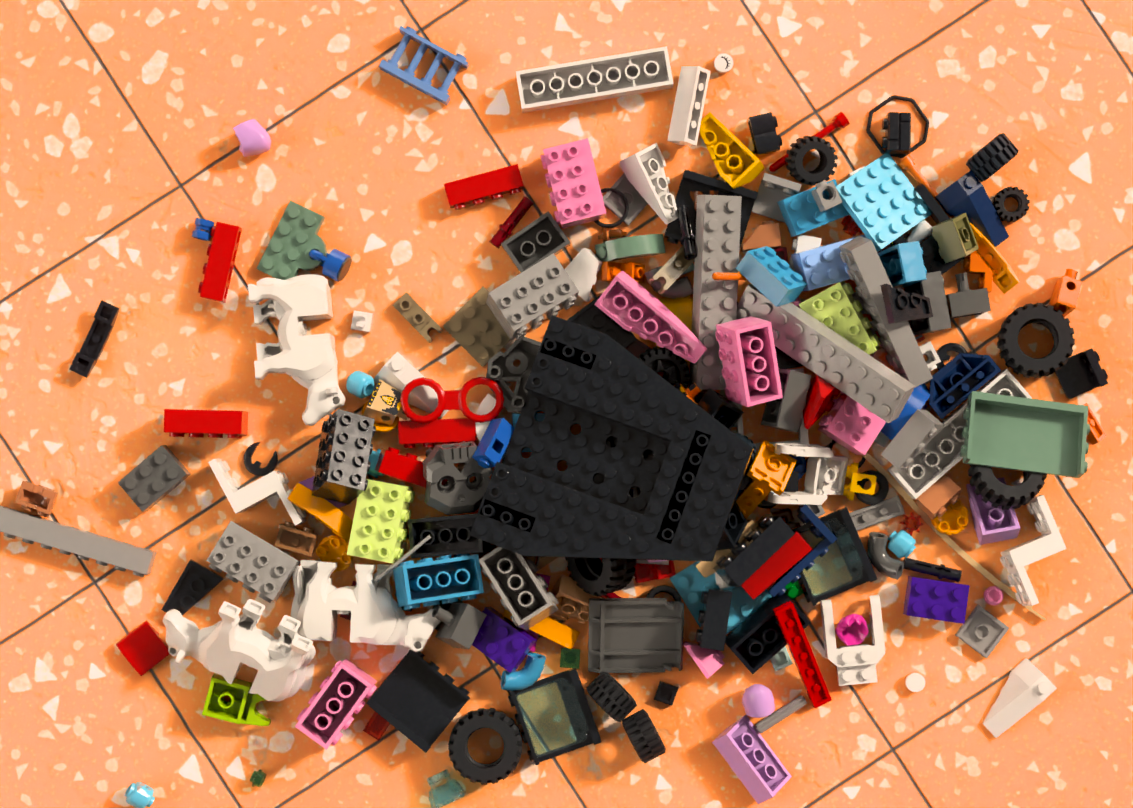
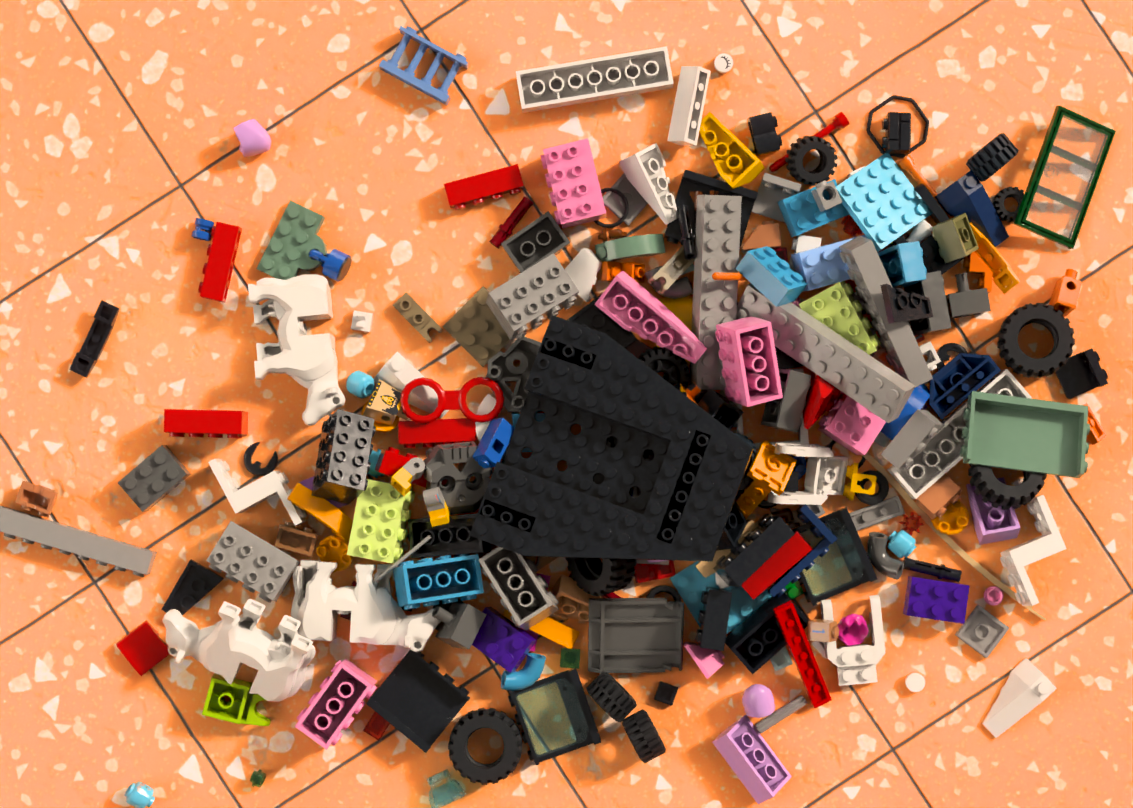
none -> leg [390,457,425,496]
none -> leg [423,487,450,527]
none -> brick [808,619,839,643]
none -> clear door [1014,105,1116,249]

